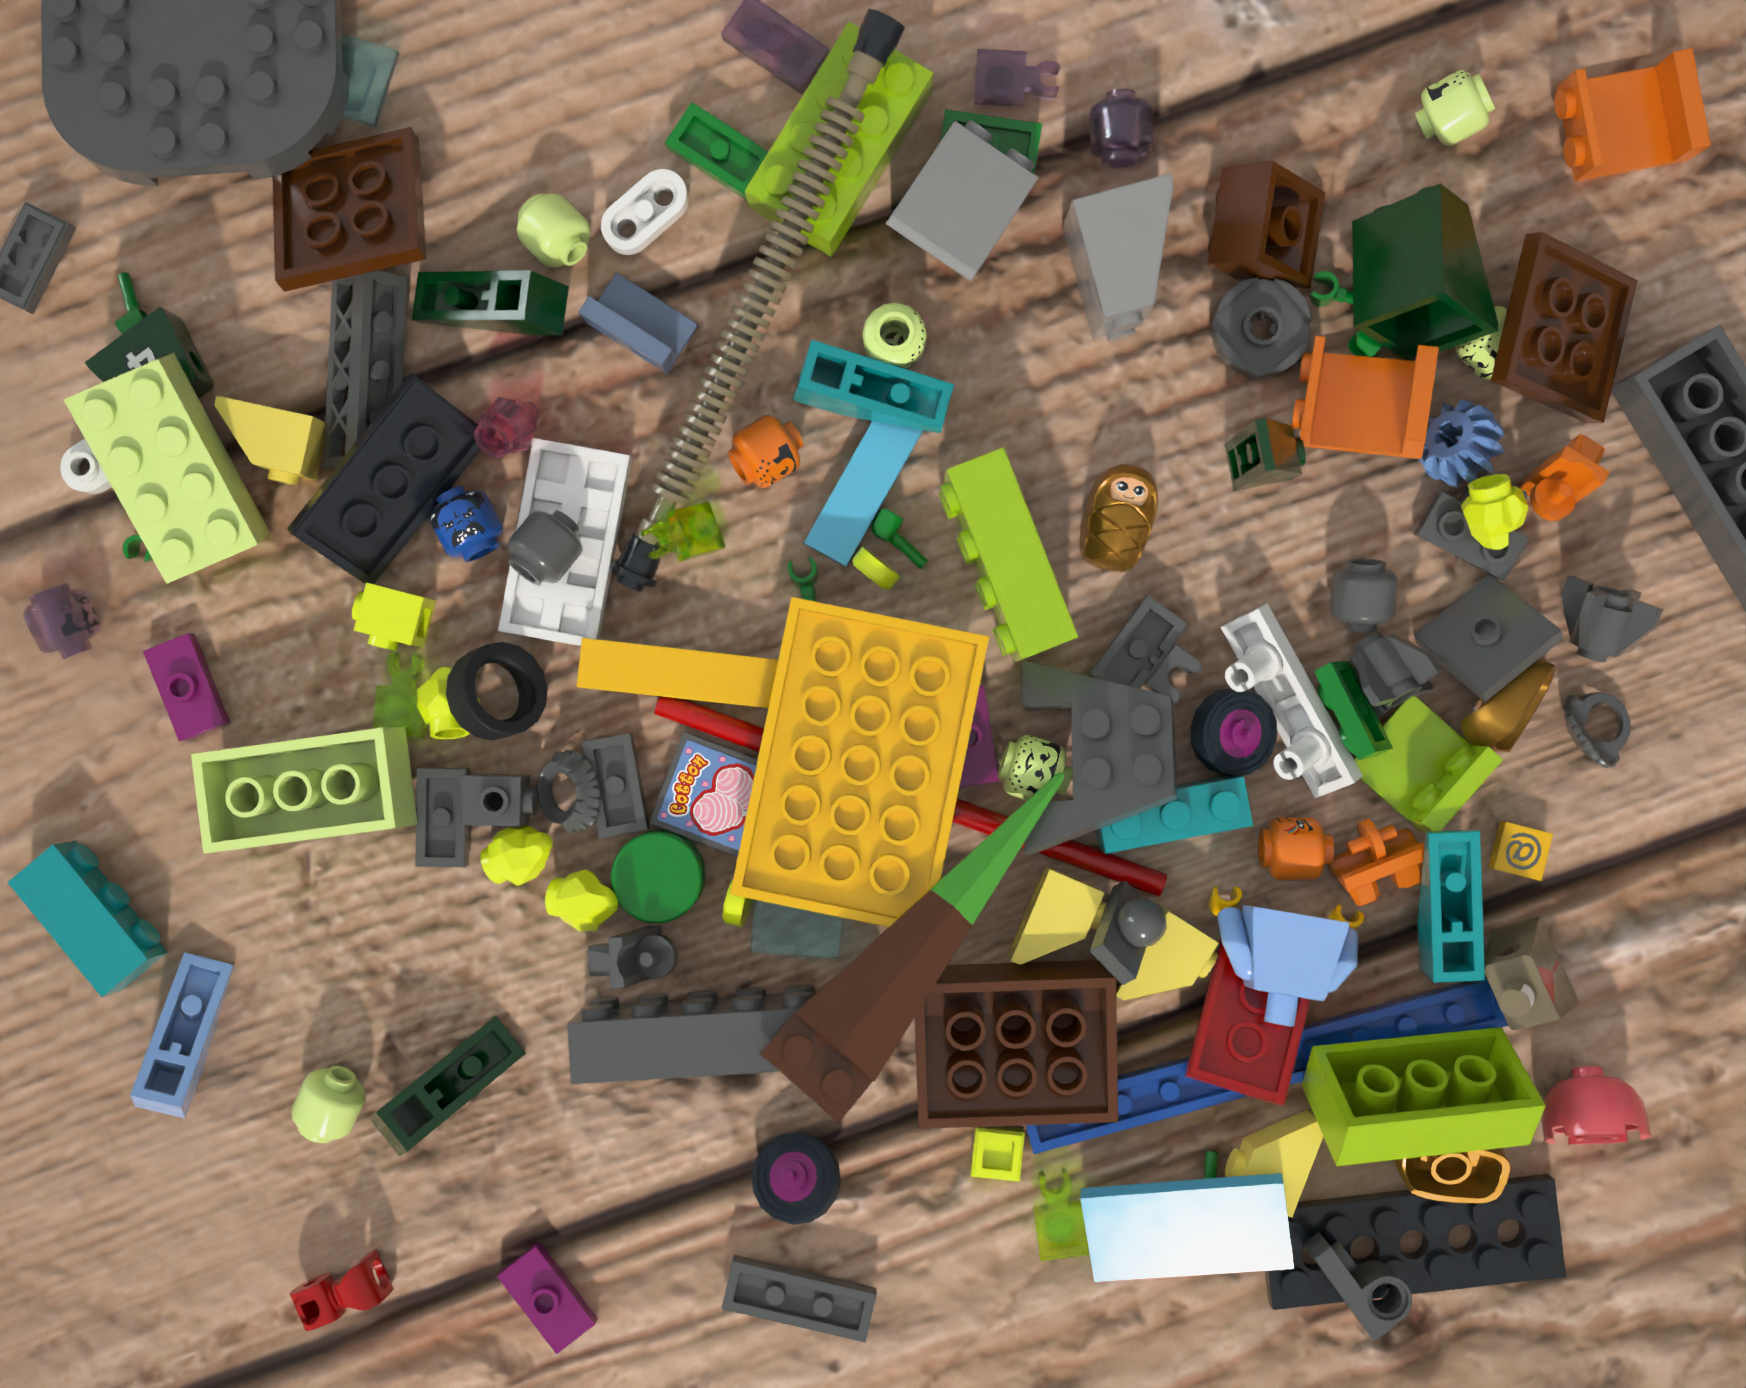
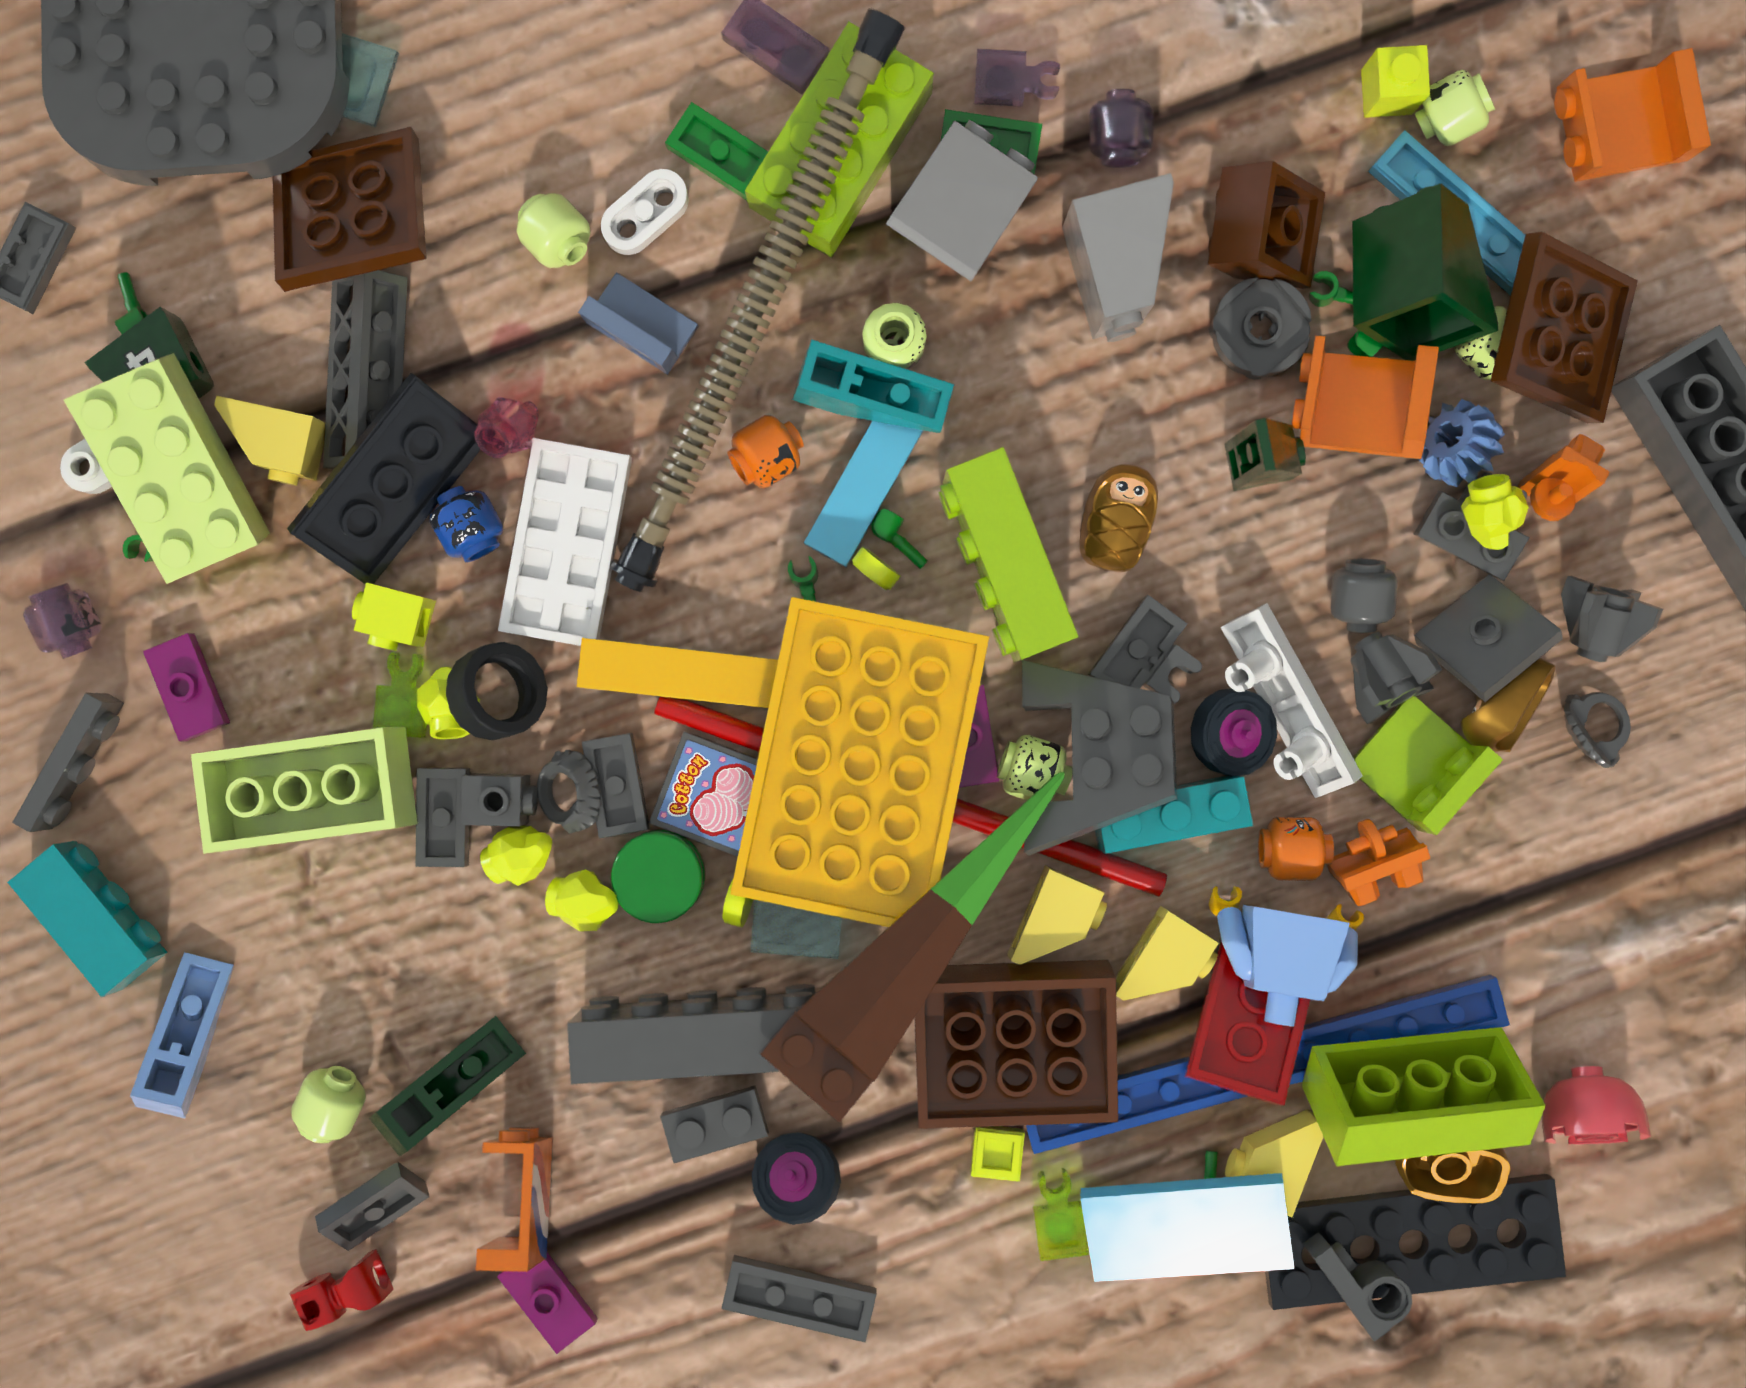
dark green slope [412,270,569,335] -> none
dark grey head [507,510,583,586] -> none
dark grey hips [588,925,679,988] -> none
clear neon green plate [640,502,726,562] -> none
dark grey tile [1090,880,1167,985] -> none
green plate [1314,661,1393,760] -> none
teal slope [1417,829,1485,983] -> none
dark tan torso [1484,916,1579,1030] -> none
yellow tile [1488,821,1553,881] -> none
none -> dark grey plate [12,693,124,832]
none -> dark grey plate [315,1162,430,1251]
none -> orange panel [476,1127,553,1272]
none -> dark grey plate [660,1085,769,1164]
none -> neon yellow brick [1361,45,1430,118]
none -> medium azure tile [1368,130,1525,296]

